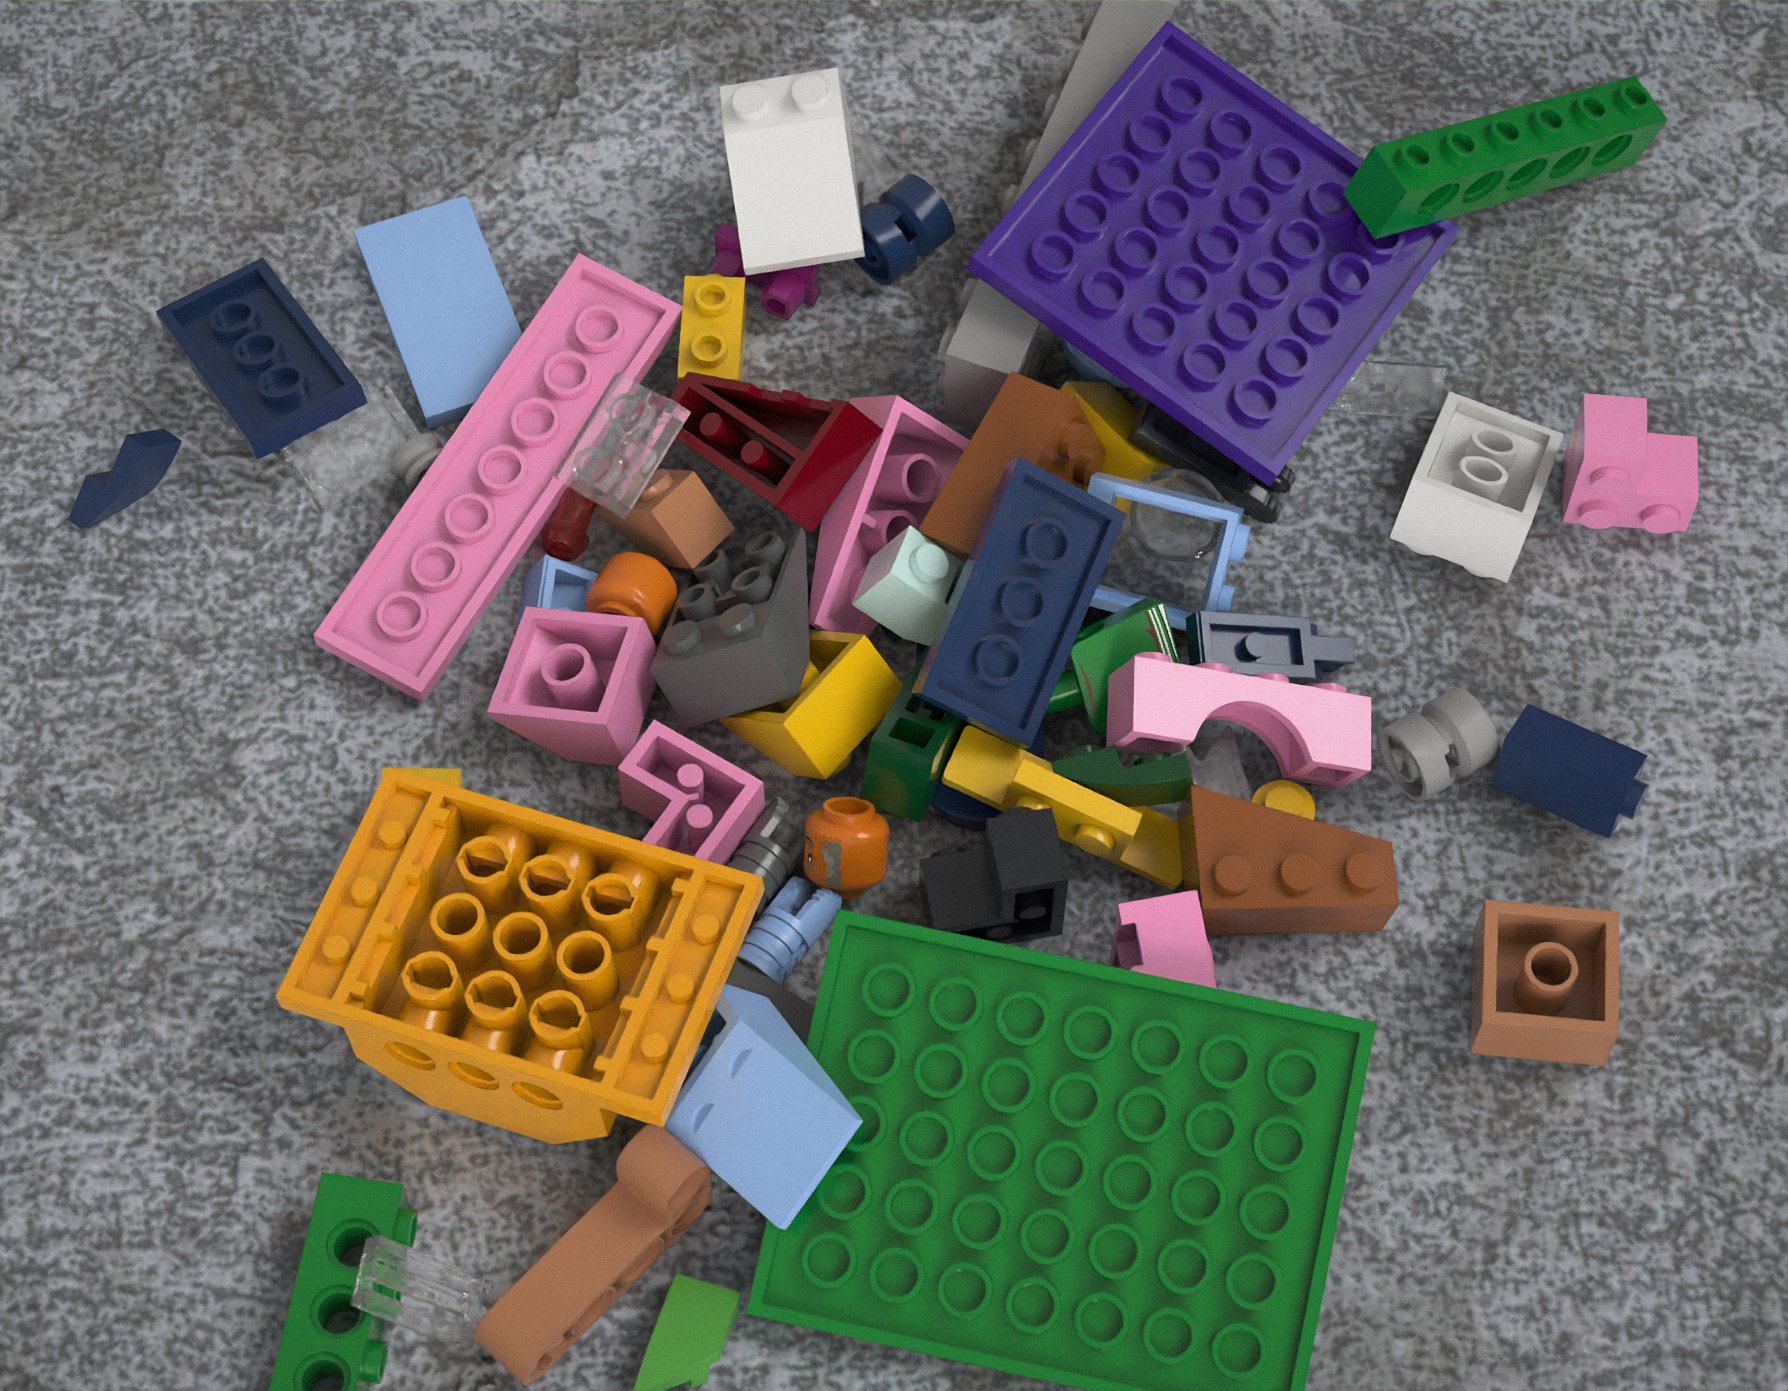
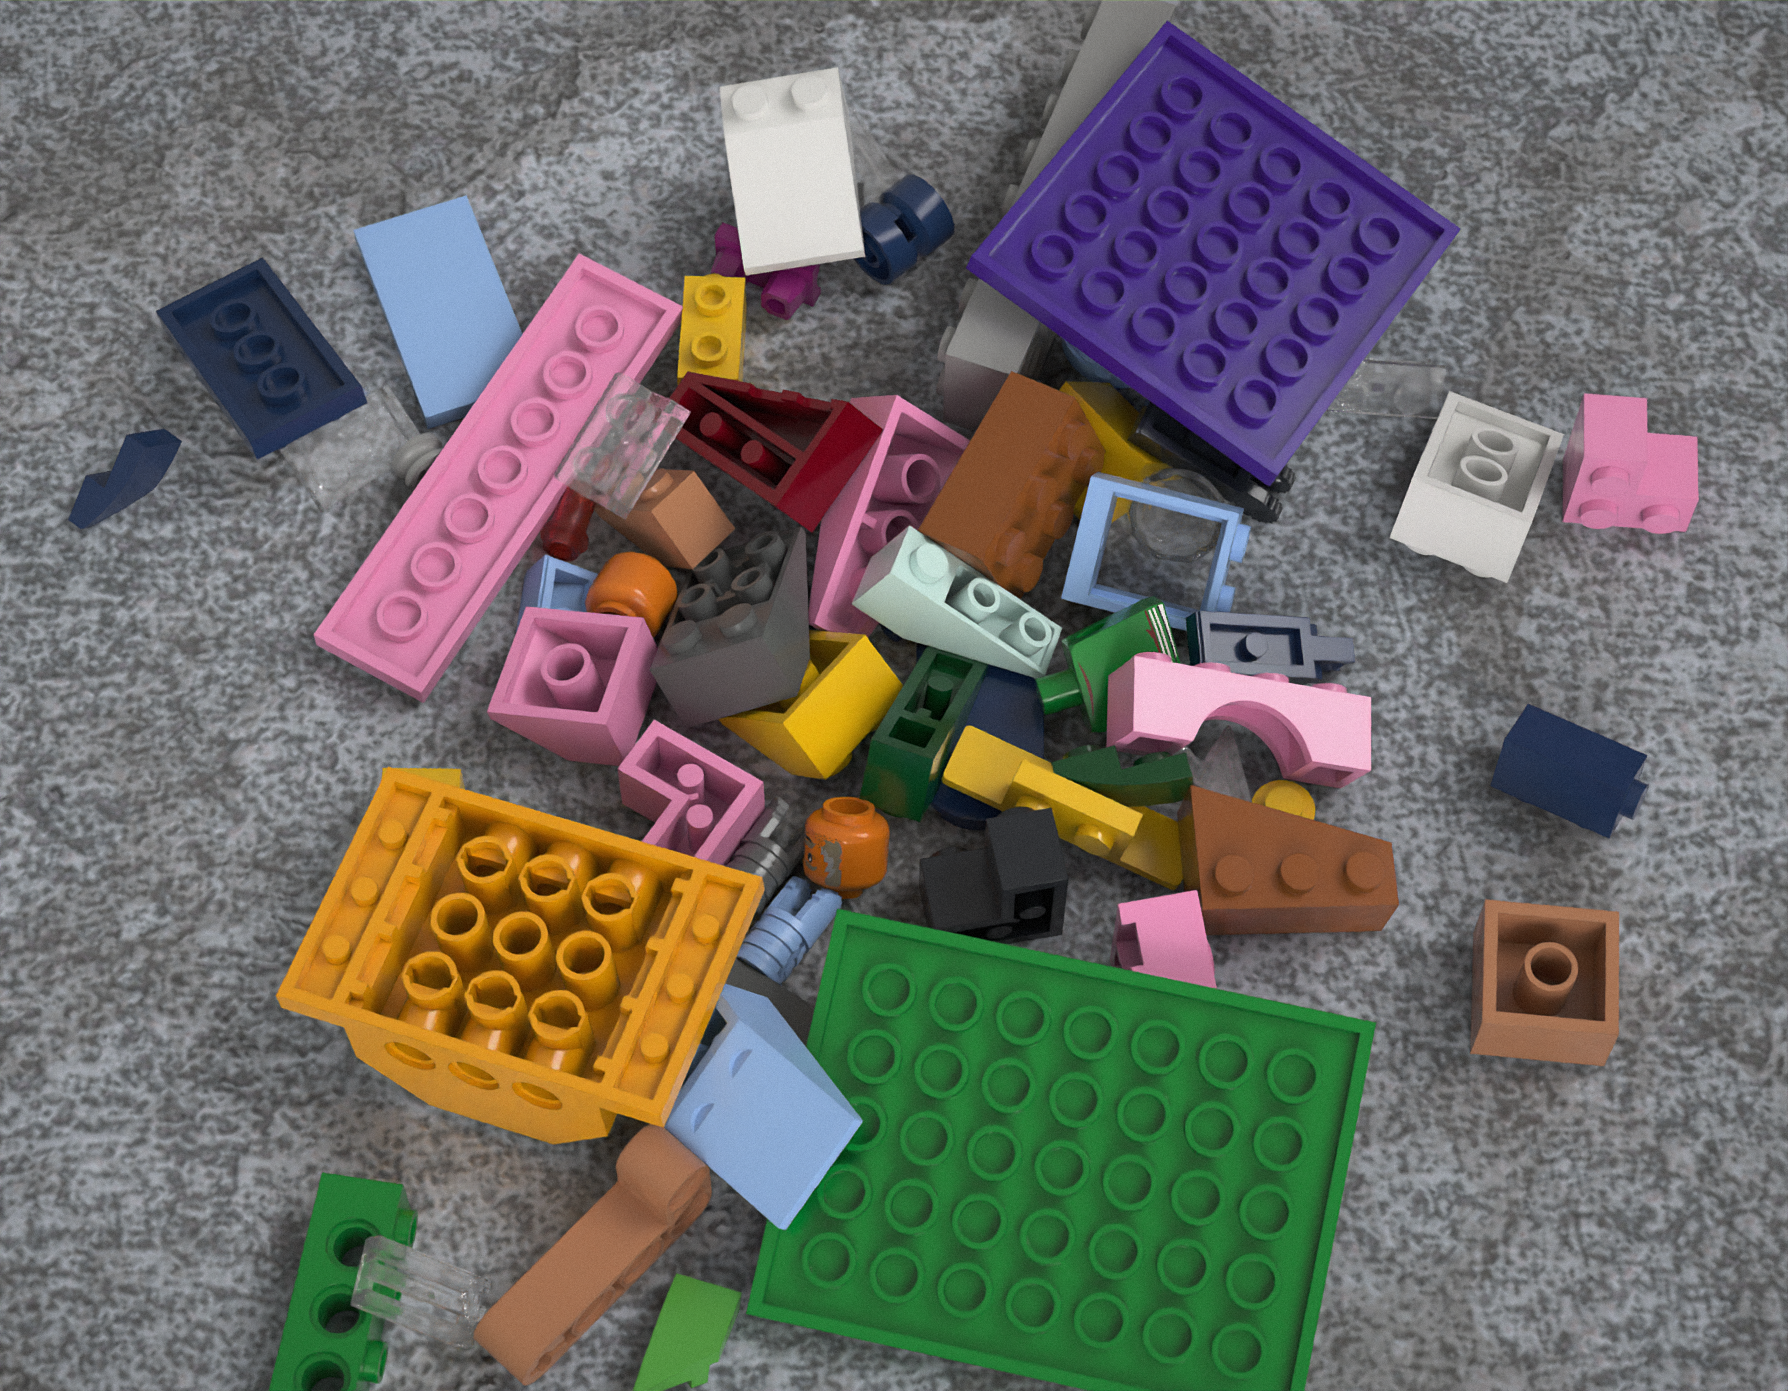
dark blue plate [911,457,1127,748] -> none
green brick [1343,76,1668,239] -> none
light grey wheel [1376,687,1500,803] -> none

